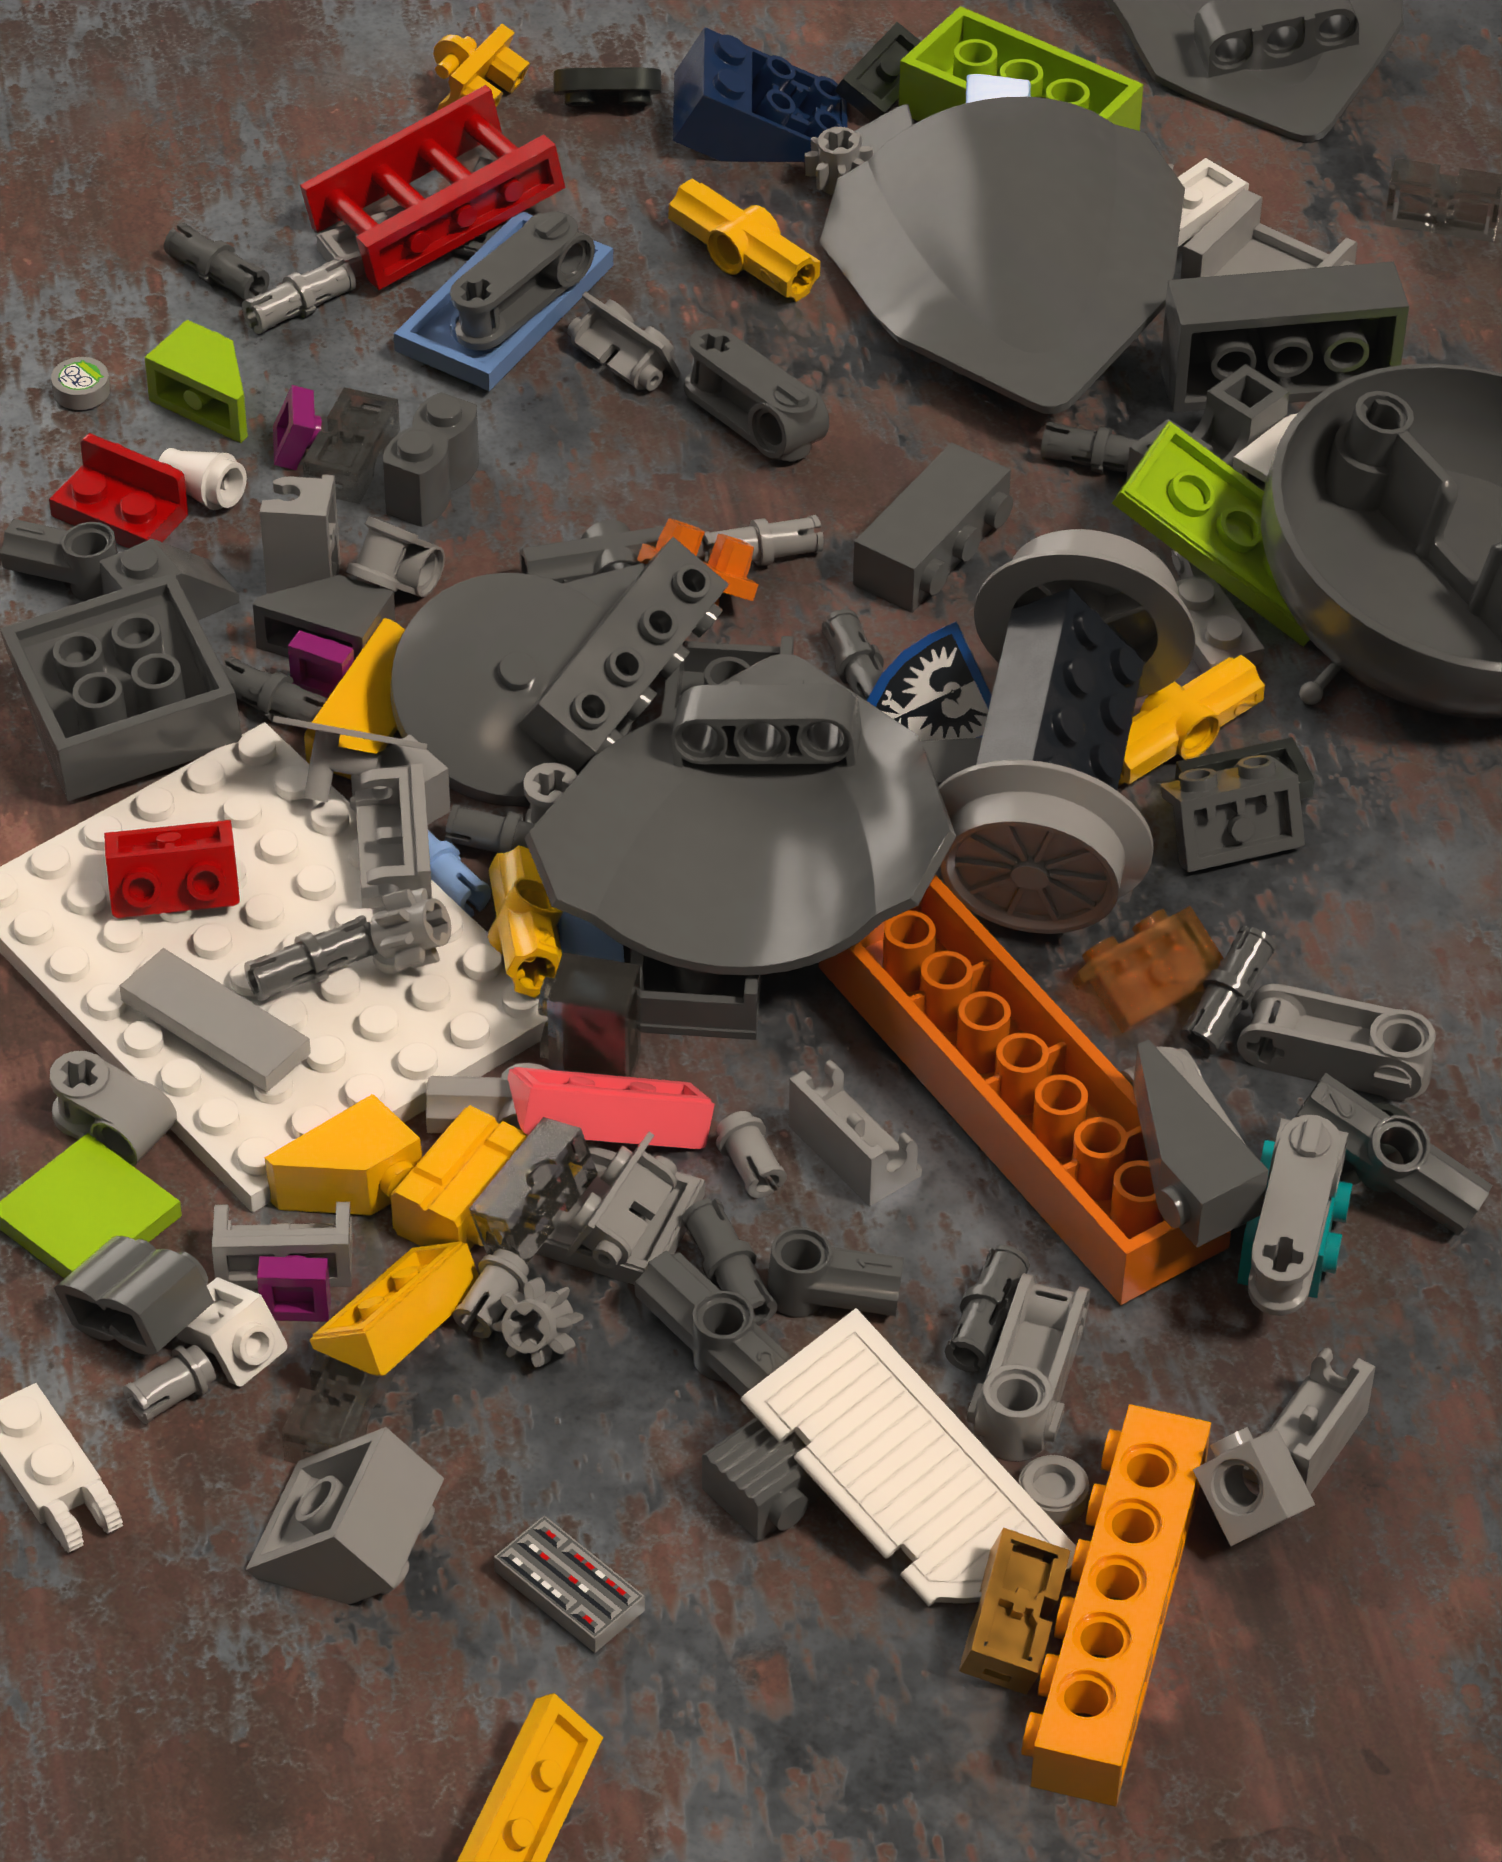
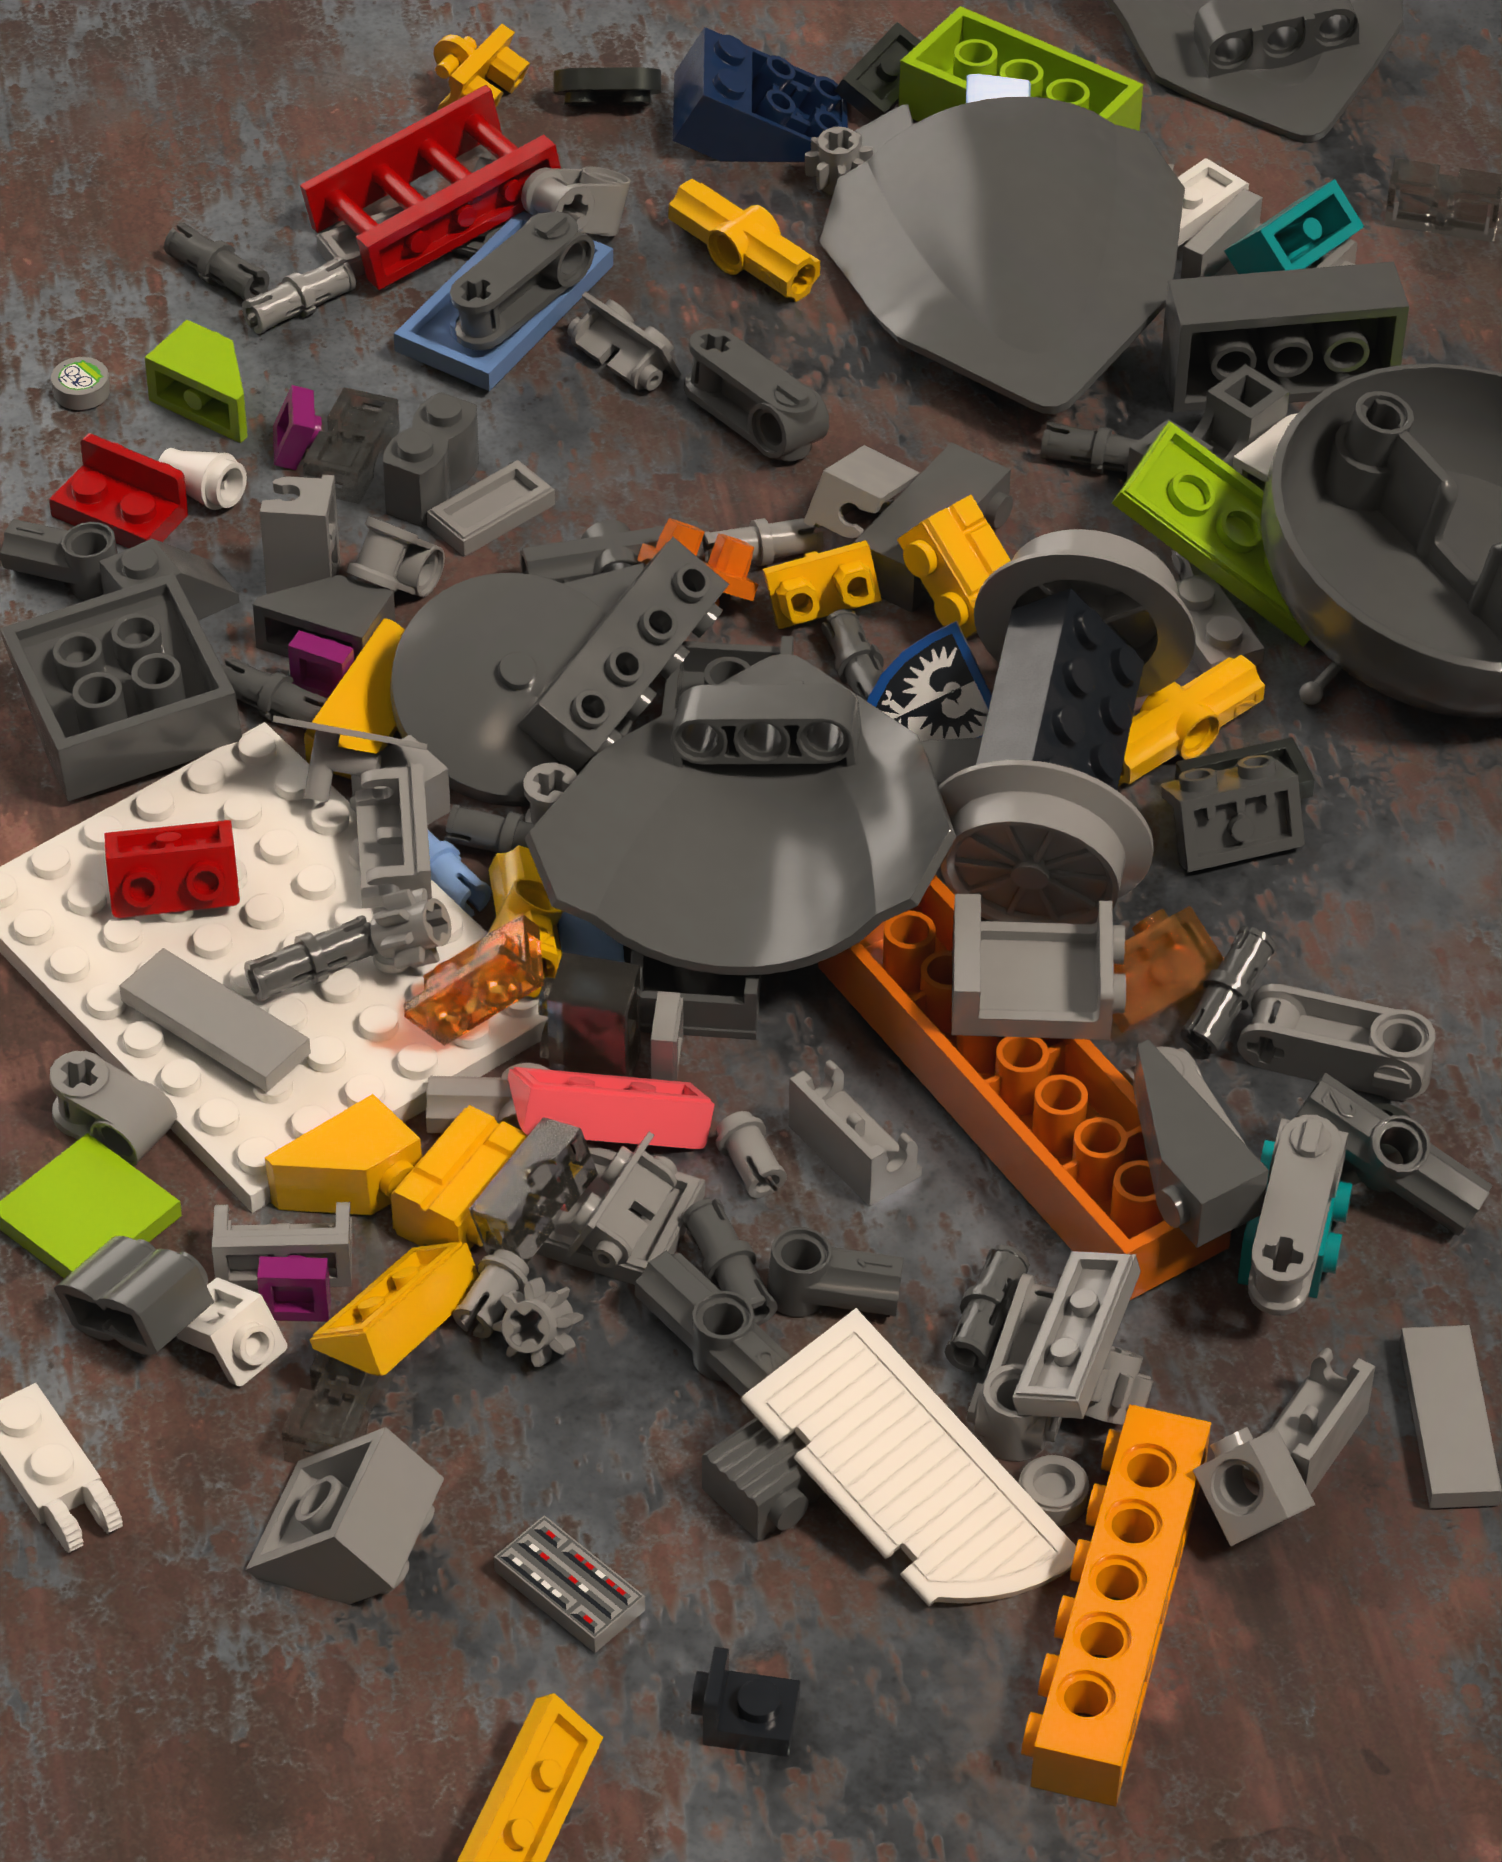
light grey pin [123,1345,216,1424] -> none
pearl gold piece [959,1527,1071,1695] -> none
none -> clear orange bracket [403,914,544,1046]
none -> light grey tile [427,460,555,557]
none -> light grey piece [521,167,631,236]
none -> light grey tile [651,991,683,1081]
none -> black bracket [691,1647,800,1757]
none -> yellow hips [762,540,882,629]
none -> light grey hinge [803,445,920,538]
none -> yellow brick [897,495,1011,639]
none -> light grey panel [951,893,1126,1040]
none -> light grey tile [1012,1251,1141,1419]
none -> light grey gear [1085,1346,1153,1425]
none -> teal brick [1224,179,1365,274]
none -> light grey tile [1399,1325,1502,1509]

